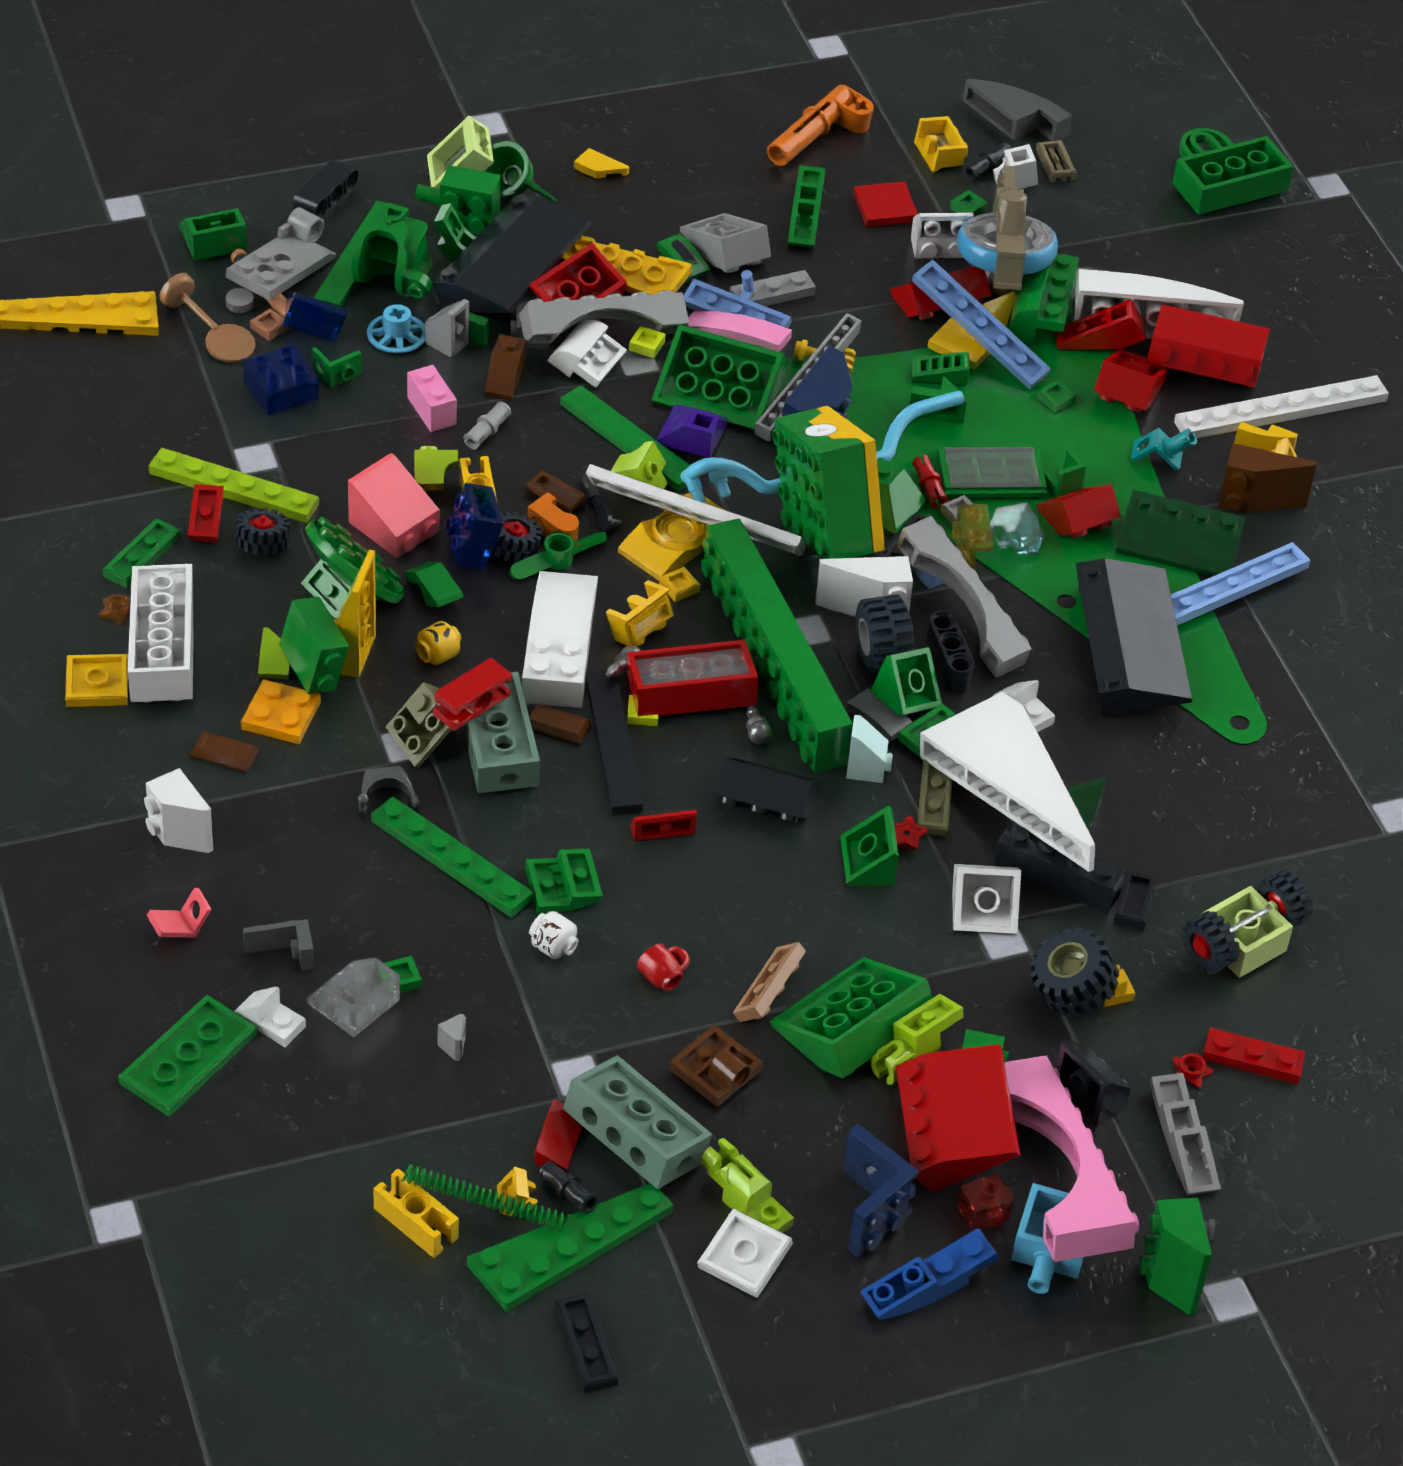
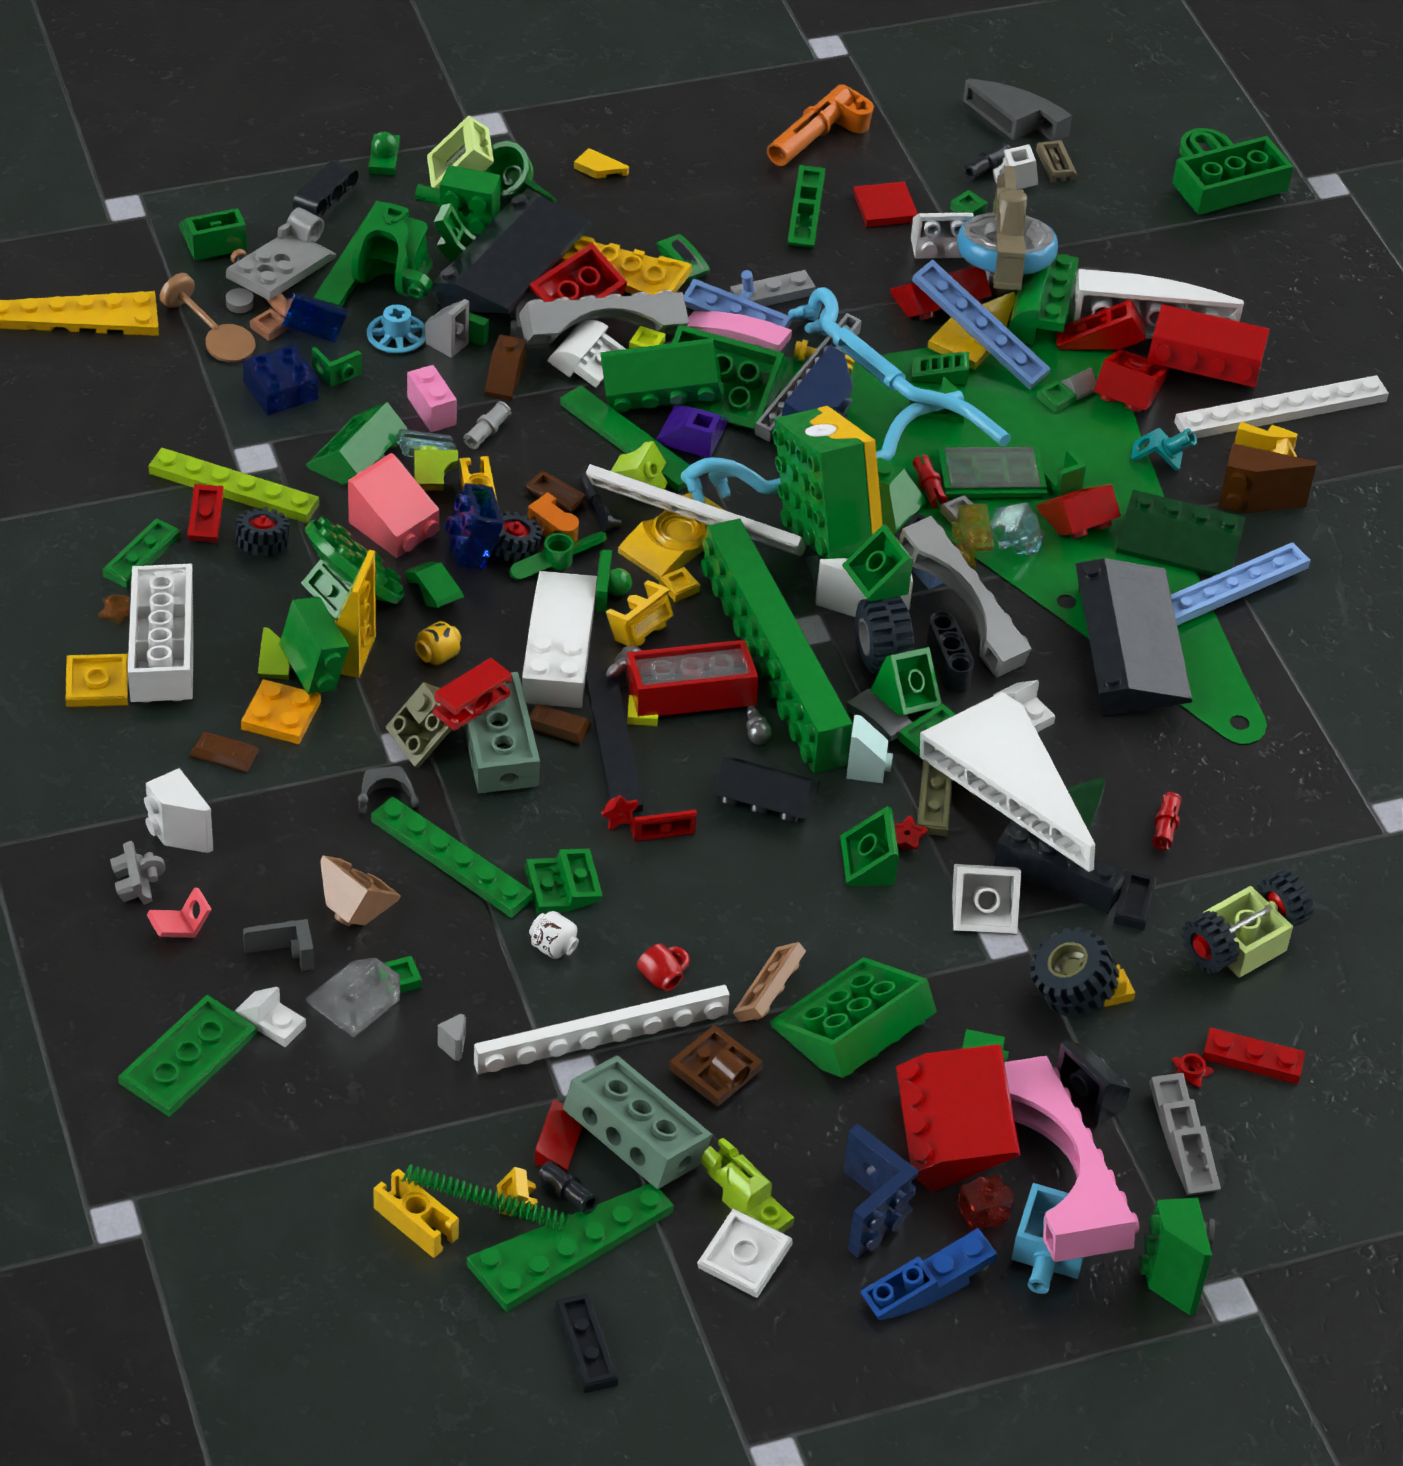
light grey slope [680,213,771,273] -> none
lime plate [871,994,964,1085] -> none
yellow window [914,116,968,173] -> none
none -> light grey hips [110,840,165,905]
none -> green slope [306,402,408,485]
none -> medium nougat slope [320,855,401,926]
none -> green tile [369,131,400,176]
none -> clear light blue tile [396,429,459,457]
none -> white plate [474,985,730,1074]
none -> green tile [594,550,633,613]
none -> green slope [600,338,722,412]
none -> red plate [601,795,639,830]
none -> medium azure piece [788,287,1011,446]
none -> green slope [842,524,913,602]
none -> light grey slope [1060,368,1096,401]
none -> red pin [1152,792,1182,850]

